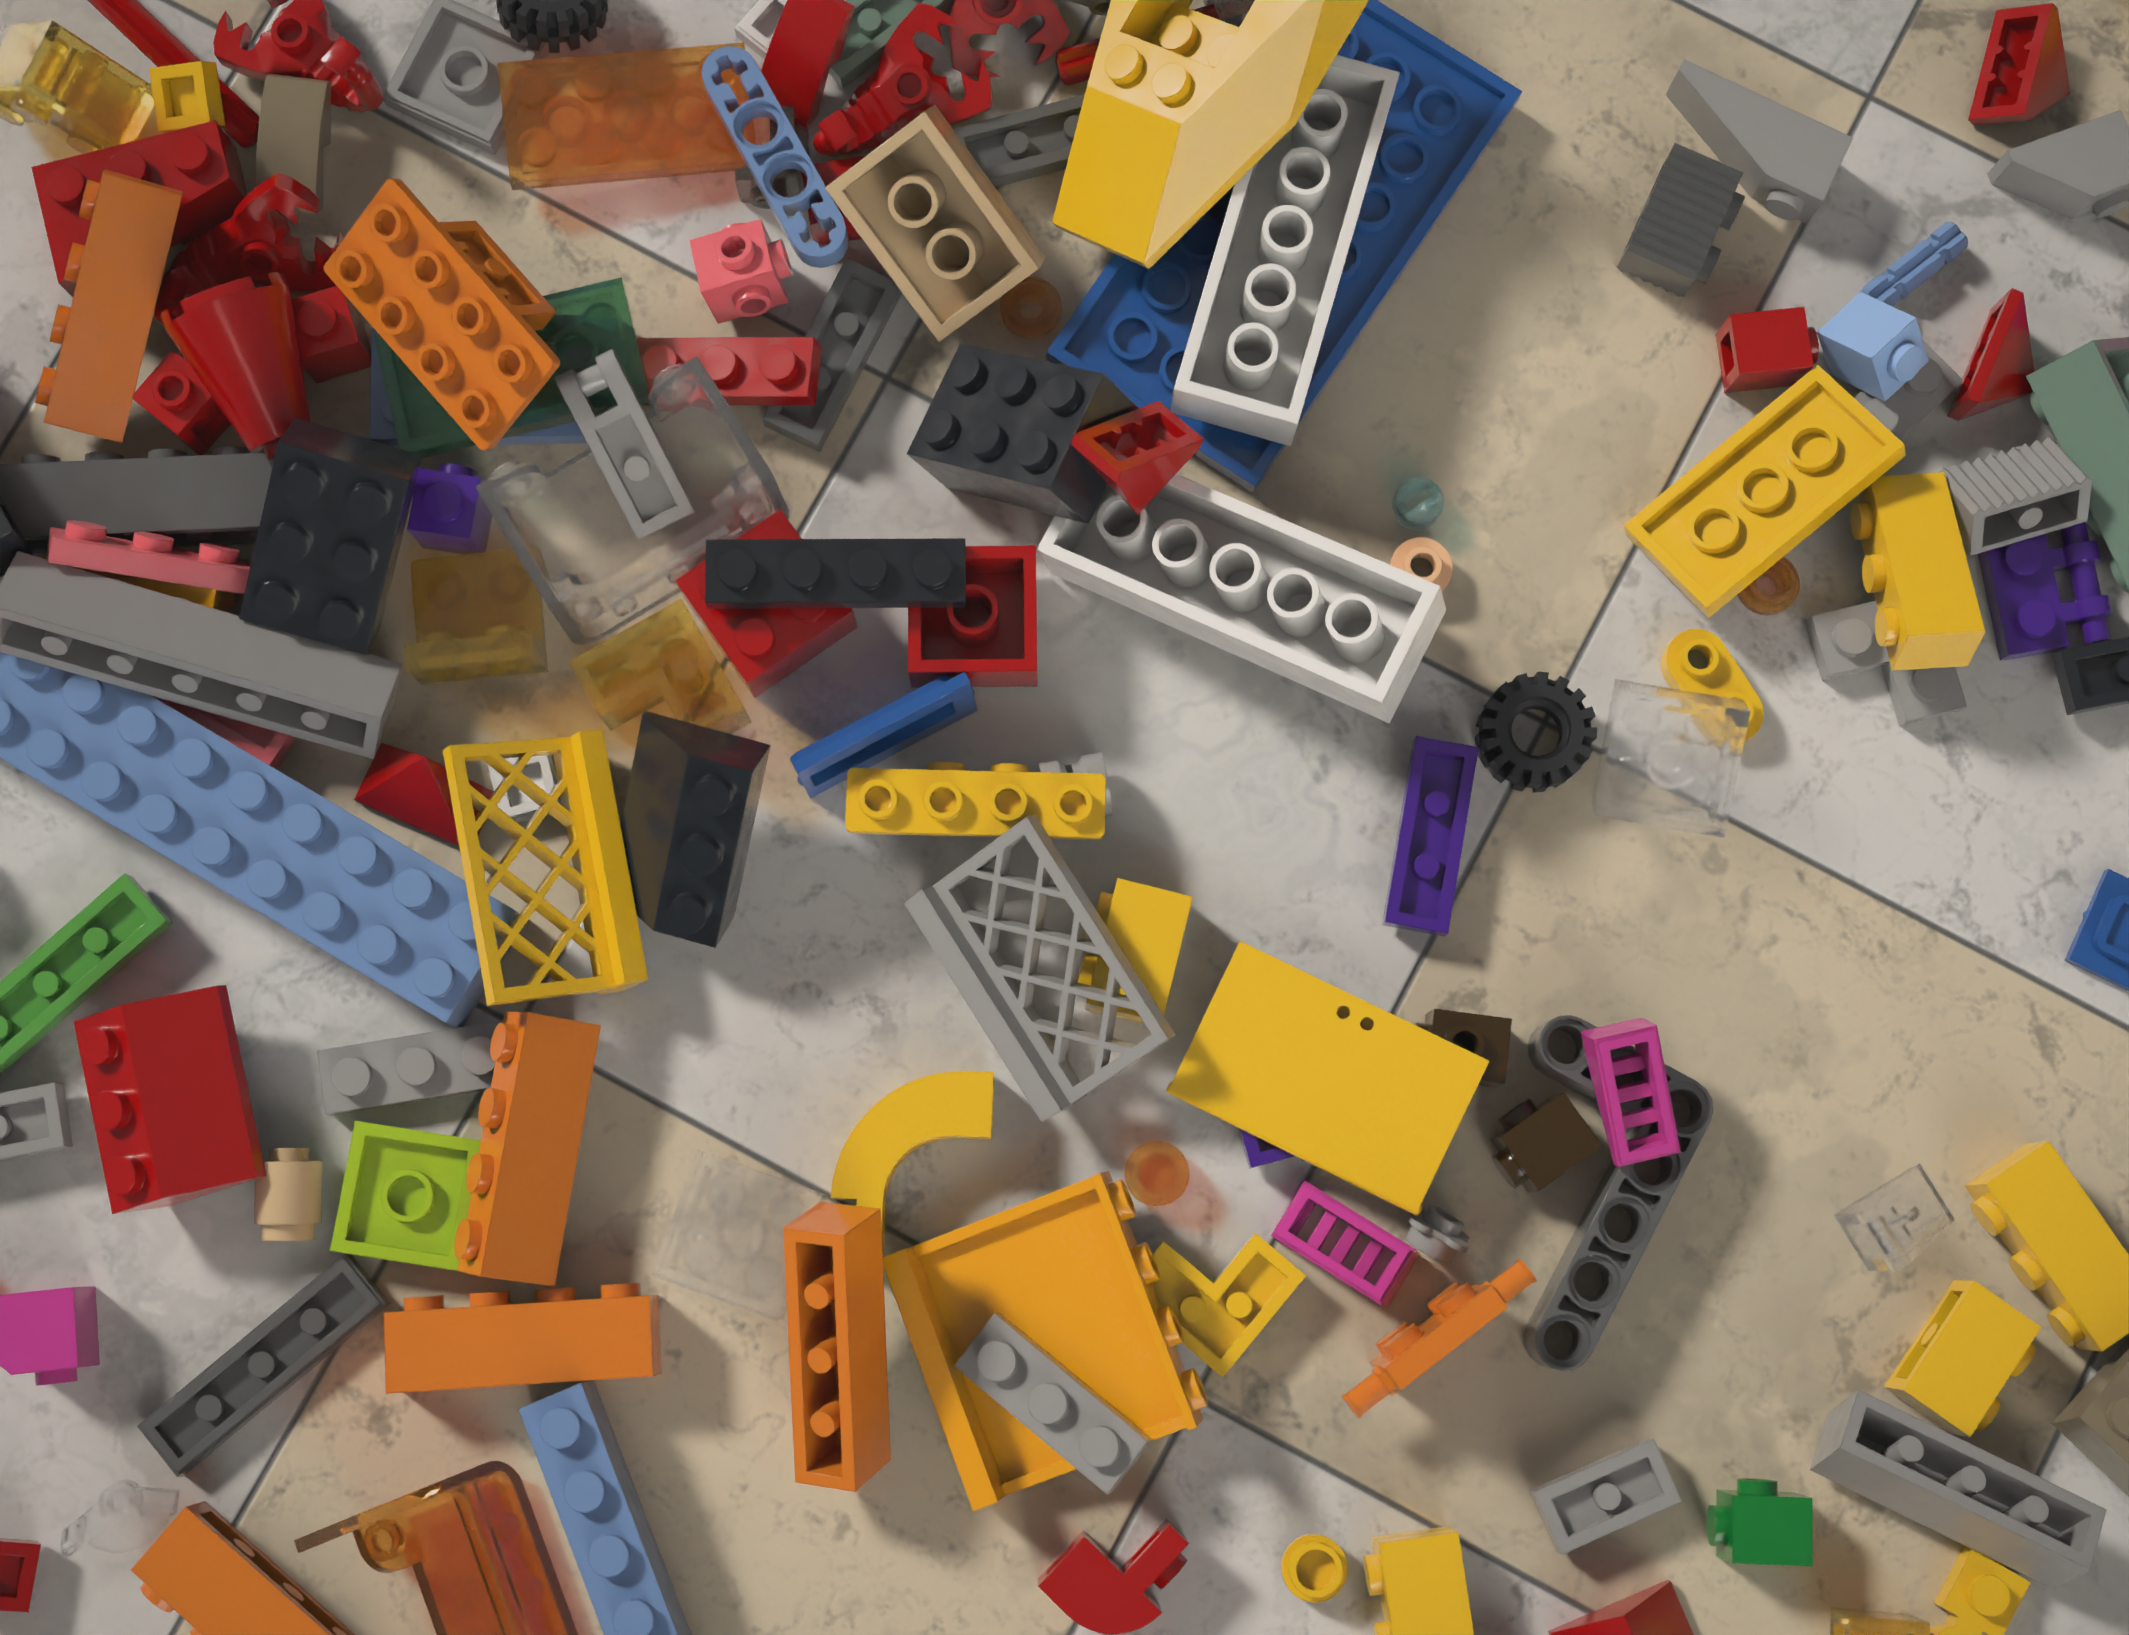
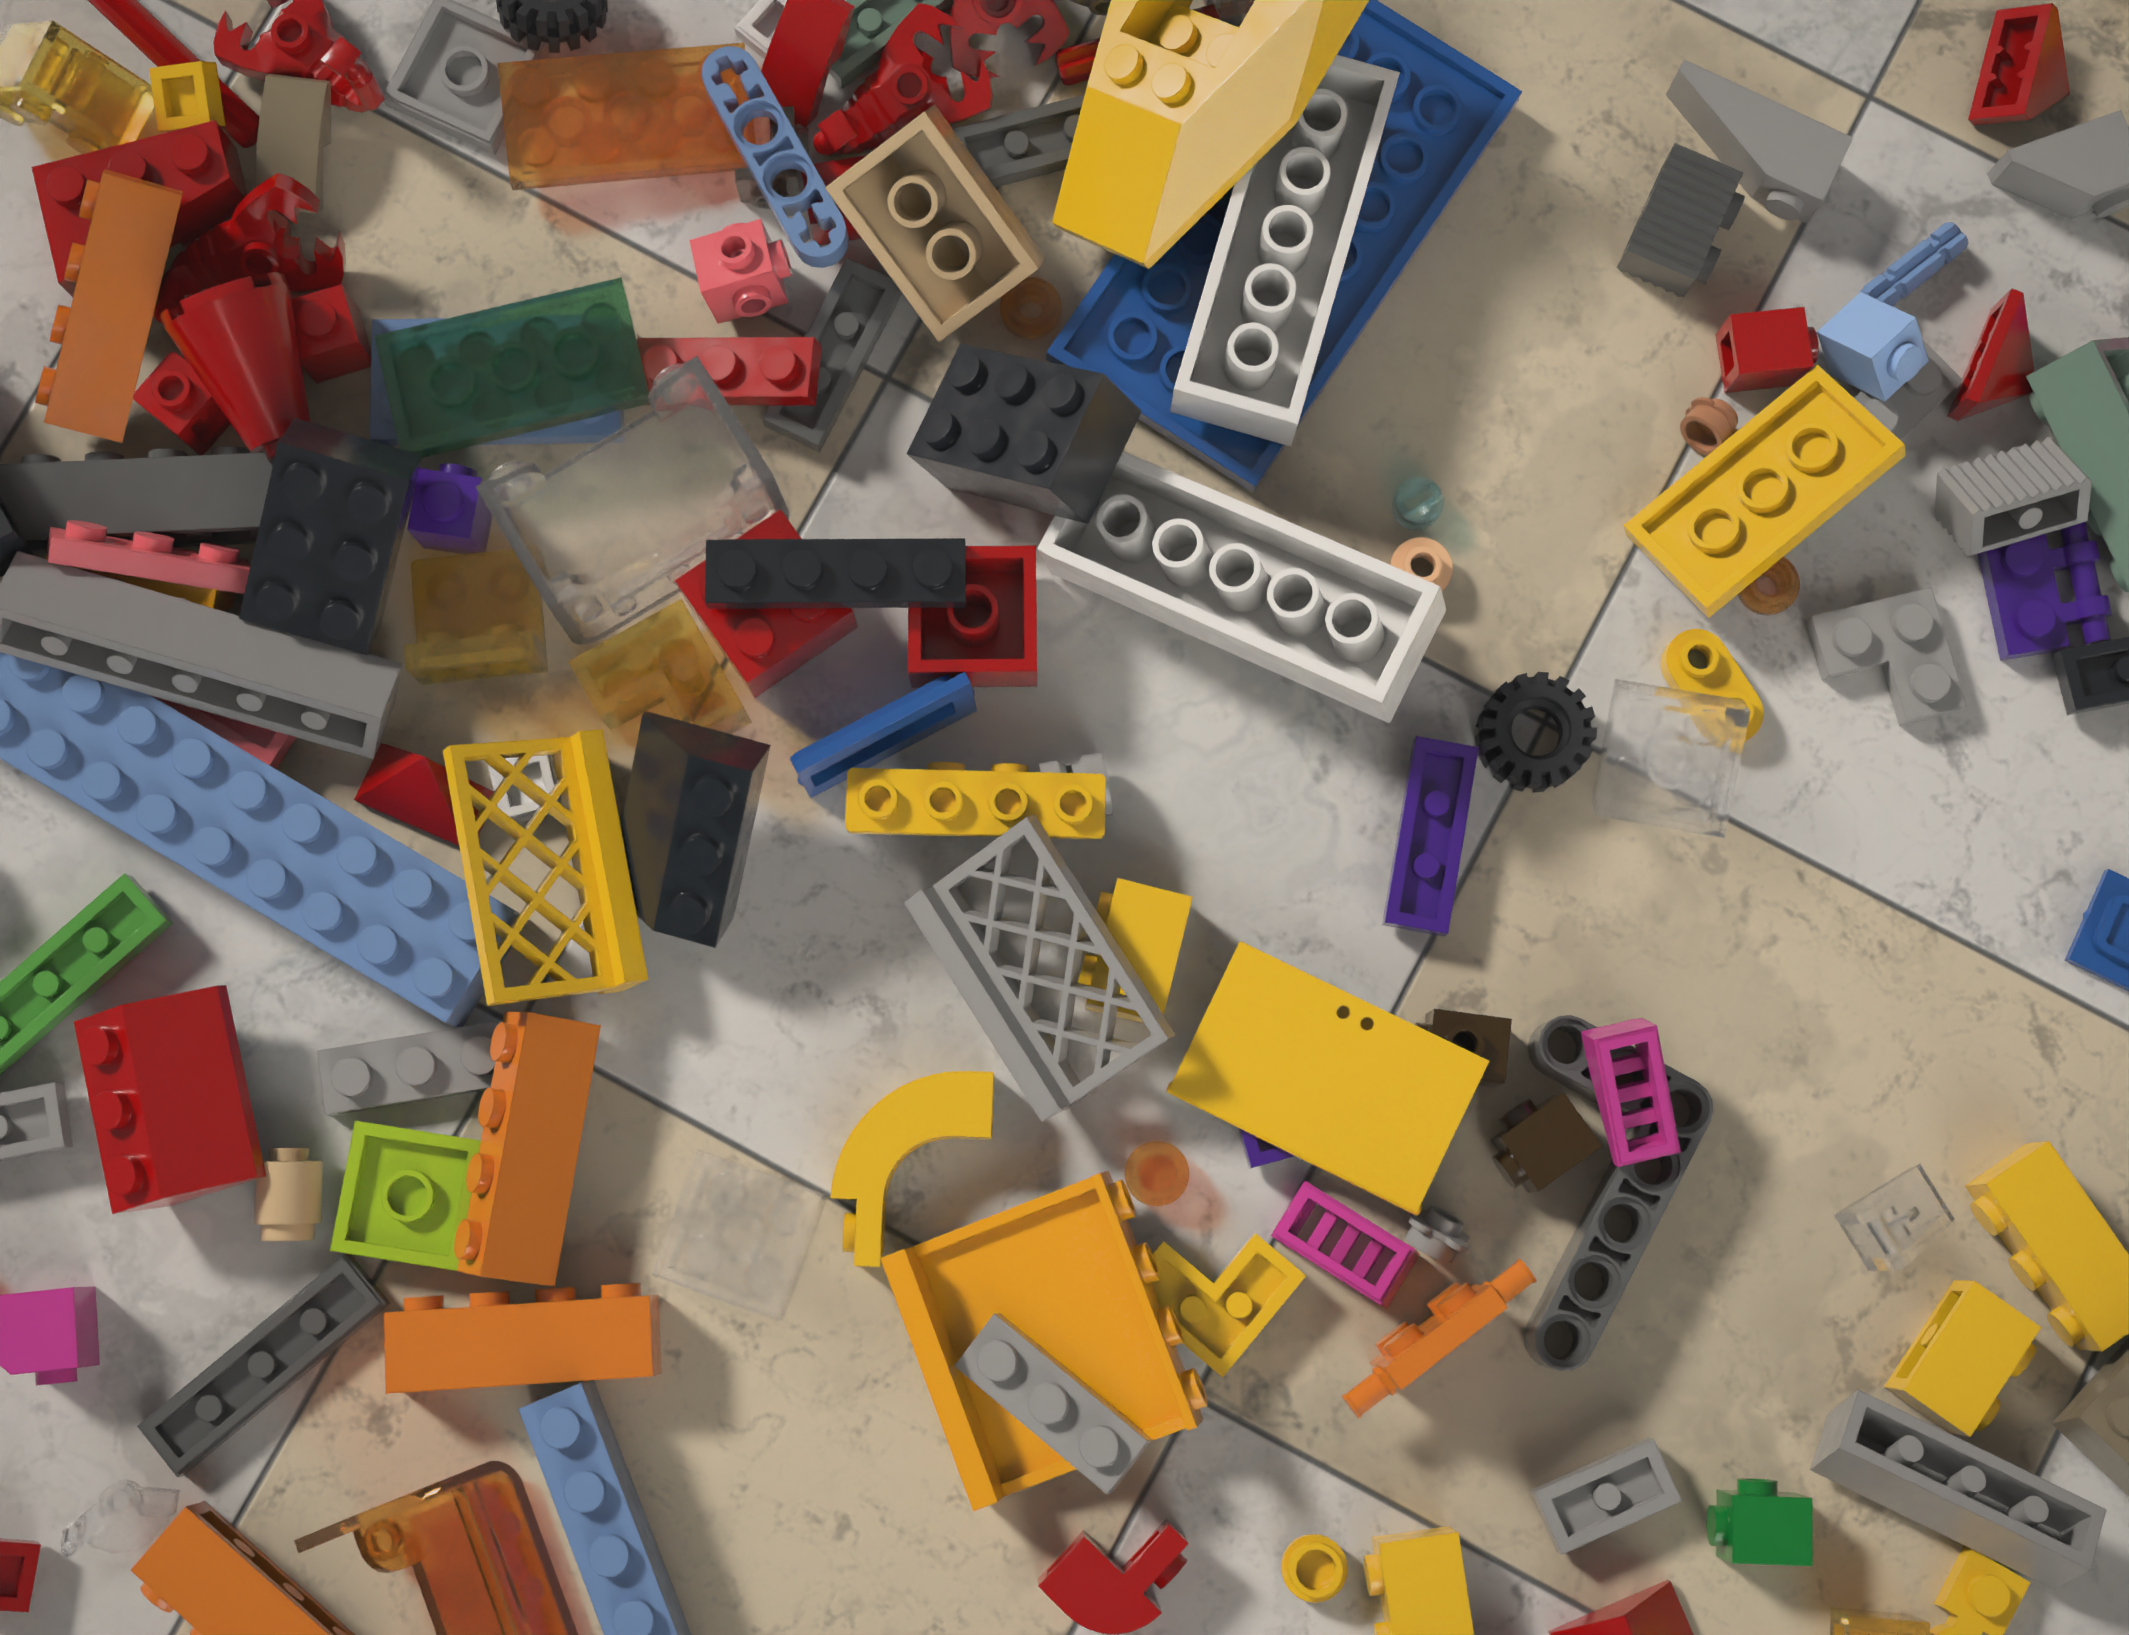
orange bracket [324,178,560,451] -> none
light grey plate [555,349,695,540] -> none
orange brick [783,1202,891,1492] -> none
red slope [1071,401,1204,515] -> none
yellow brick [1850,472,1985,671] -> none
none -> nougat plate [1680,397,1738,456]

